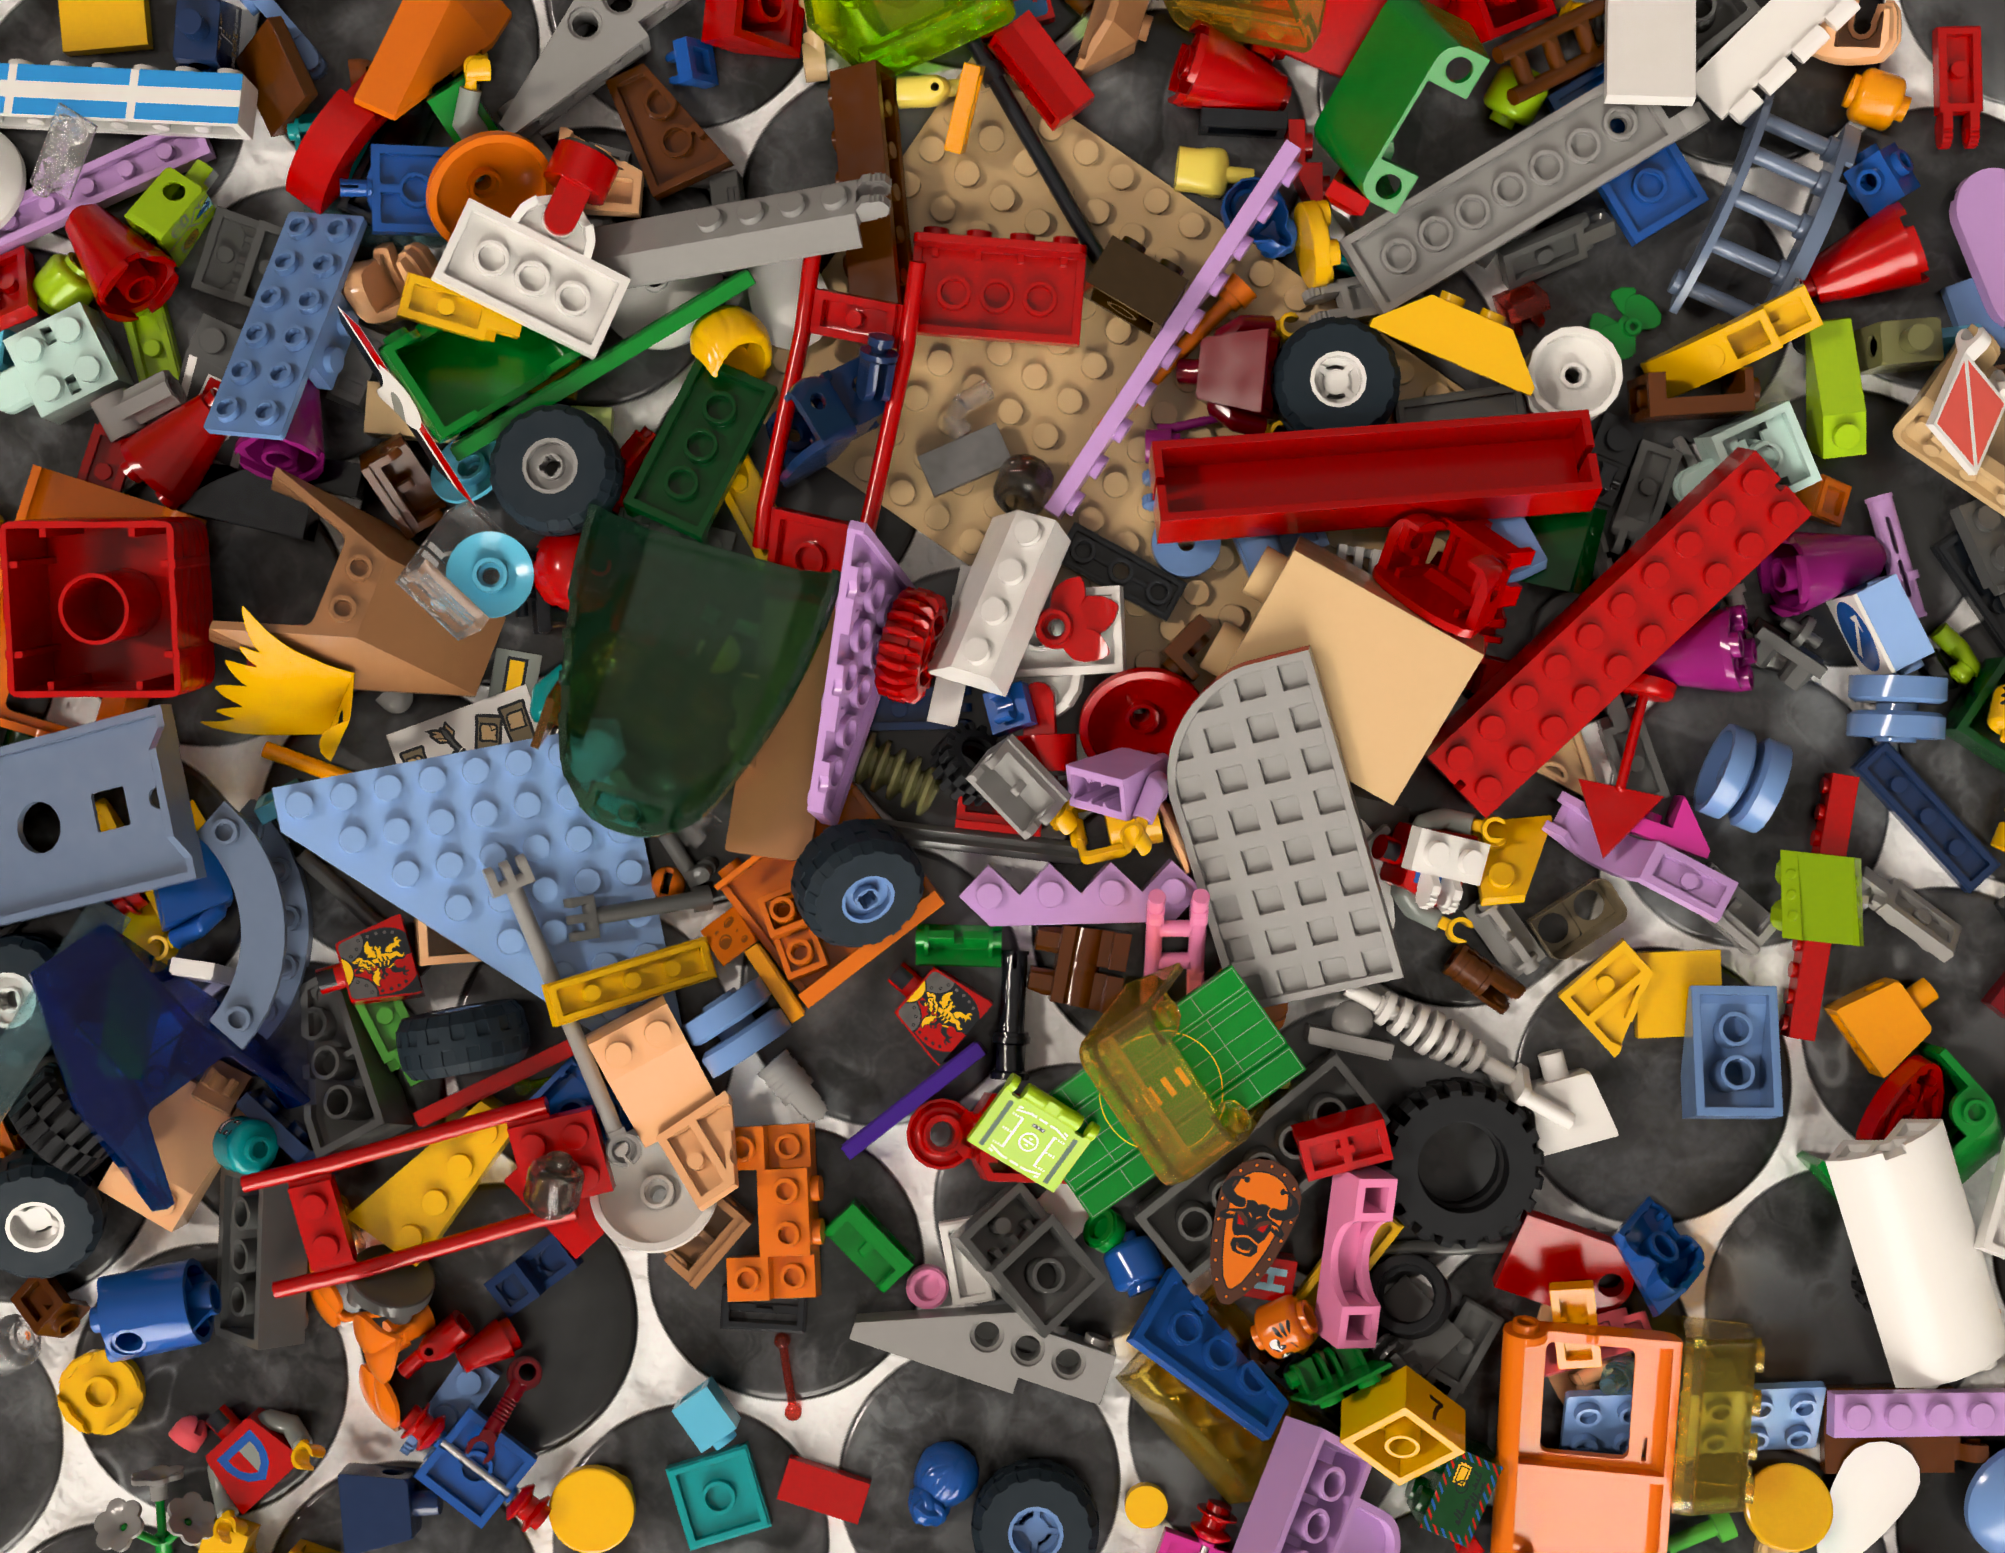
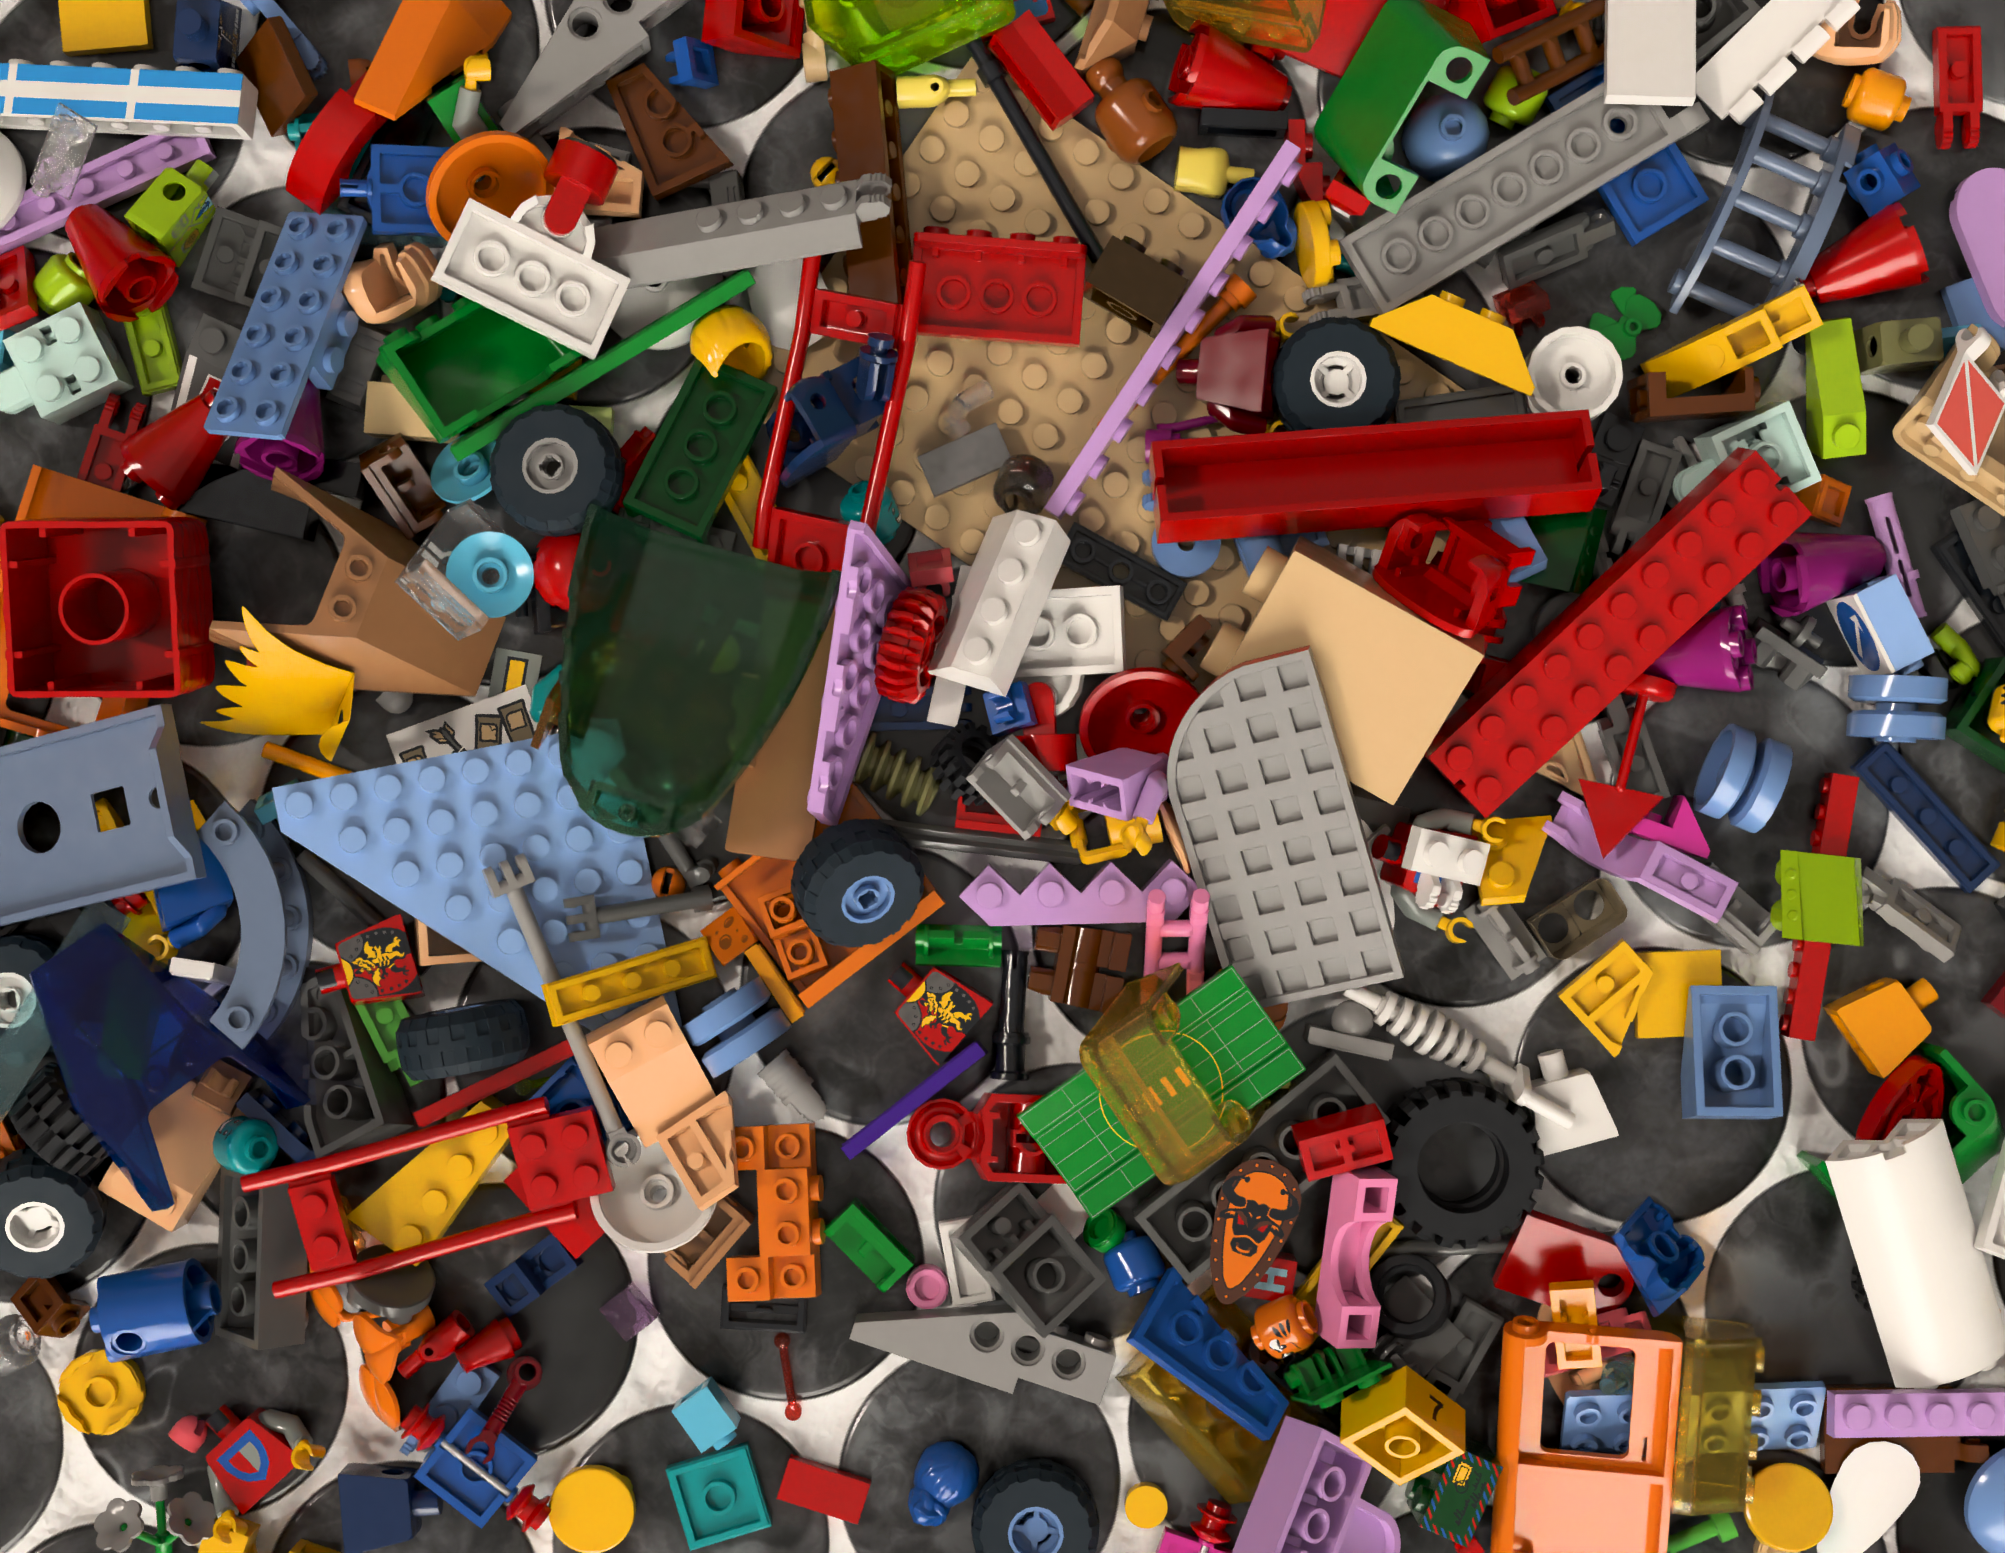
light grey piece [90,370,186,443] -> none
sticker [338,307,476,507] -> none
yellow hinge [396,272,523,343] -> none
clear smoke head [523,1151,585,1220] -> none
light orange tile [944,62,986,154] -> none
piece [967,1073,1100,1193] -> none
red plate [1035,576,1119,662] -> none
reddish brown hinge [1441,942,1526,1015] -> none
none -> clear purple slope [599,1281,659,1342]
none -> yellow hinge [810,156,838,187]
none -> teal head [840,481,902,545]
none -> coral tile [908,547,954,597]
none -> dark orange piece [1085,57,1178,165]
none -> medium blue cylinder [1401,93,1490,182]

